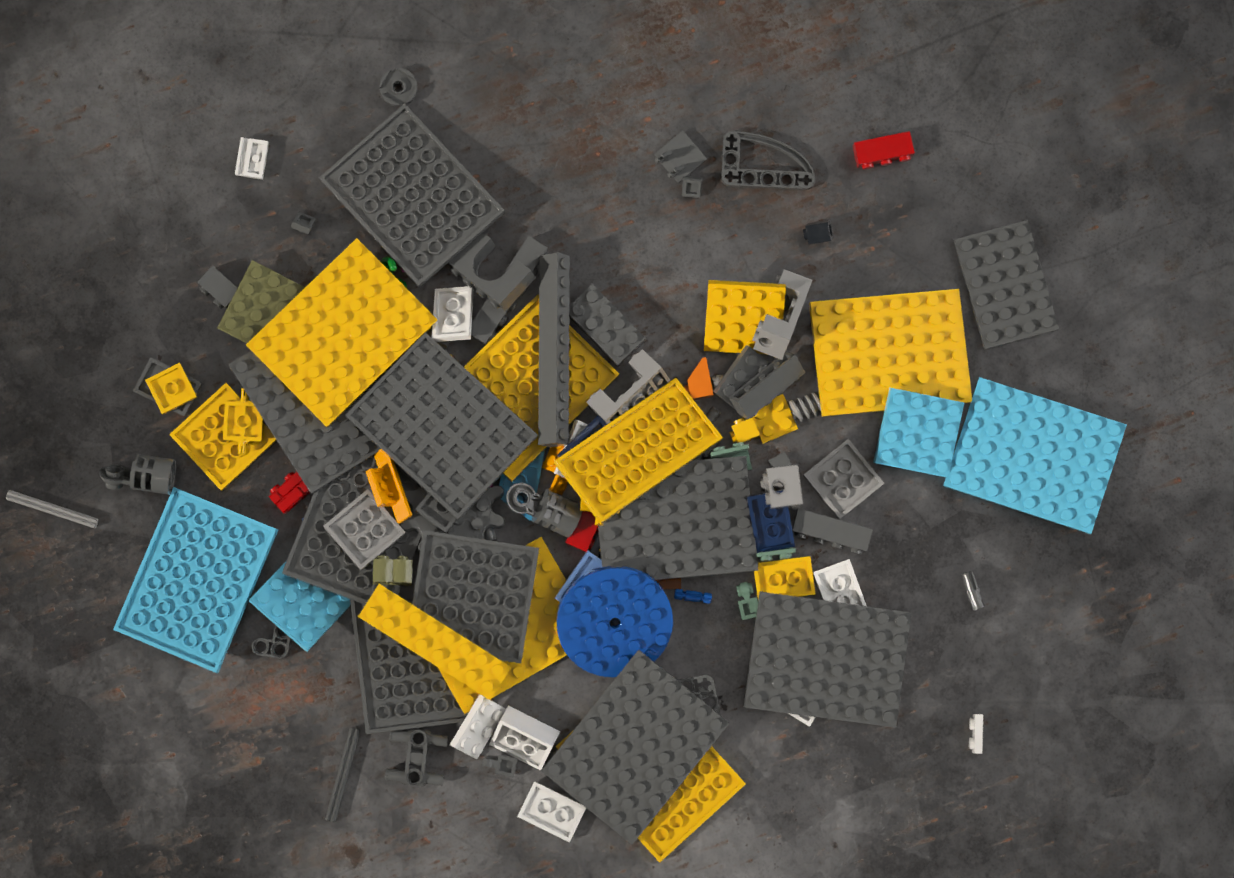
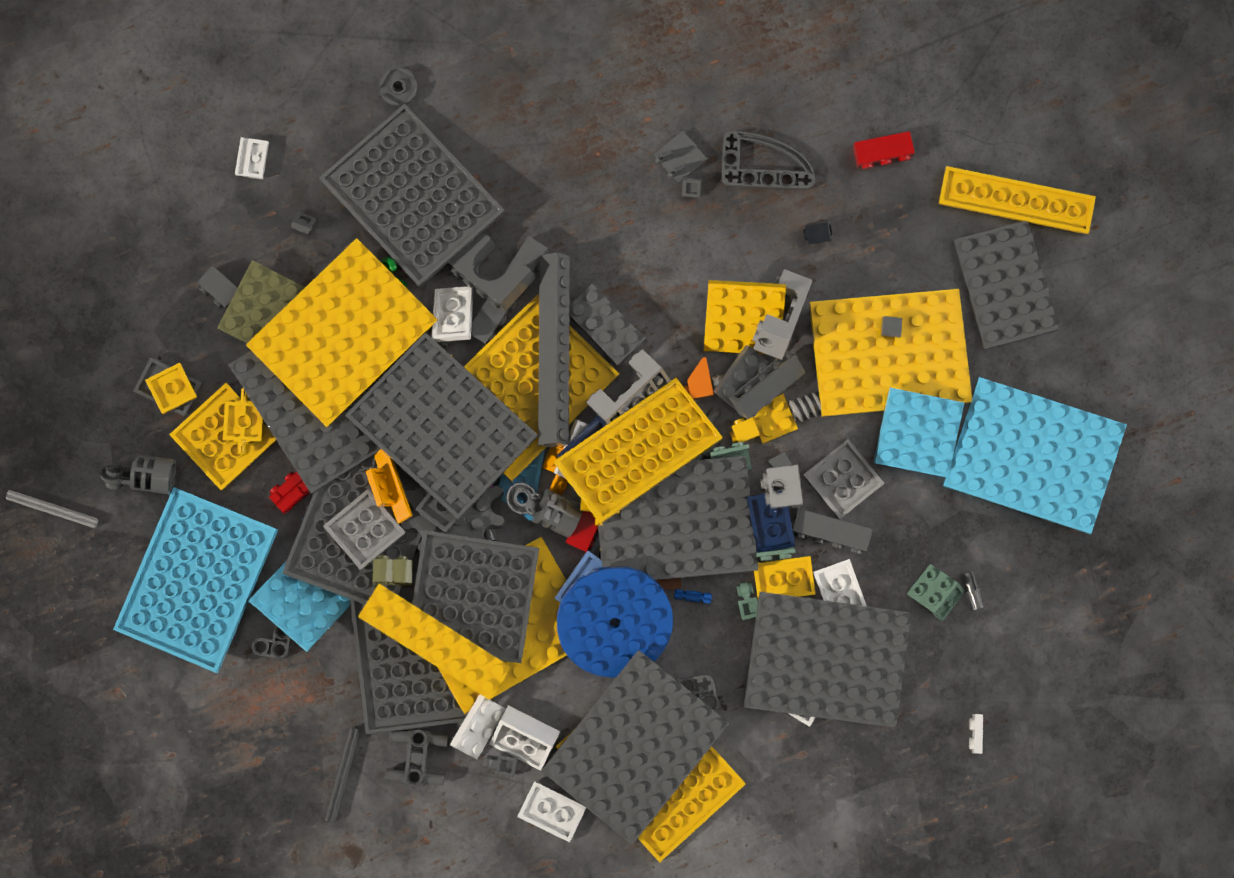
none -> dark grey tile [881,316,902,338]
none -> sand green bracket [907,564,966,621]
none -> yellow plate [938,166,1096,235]

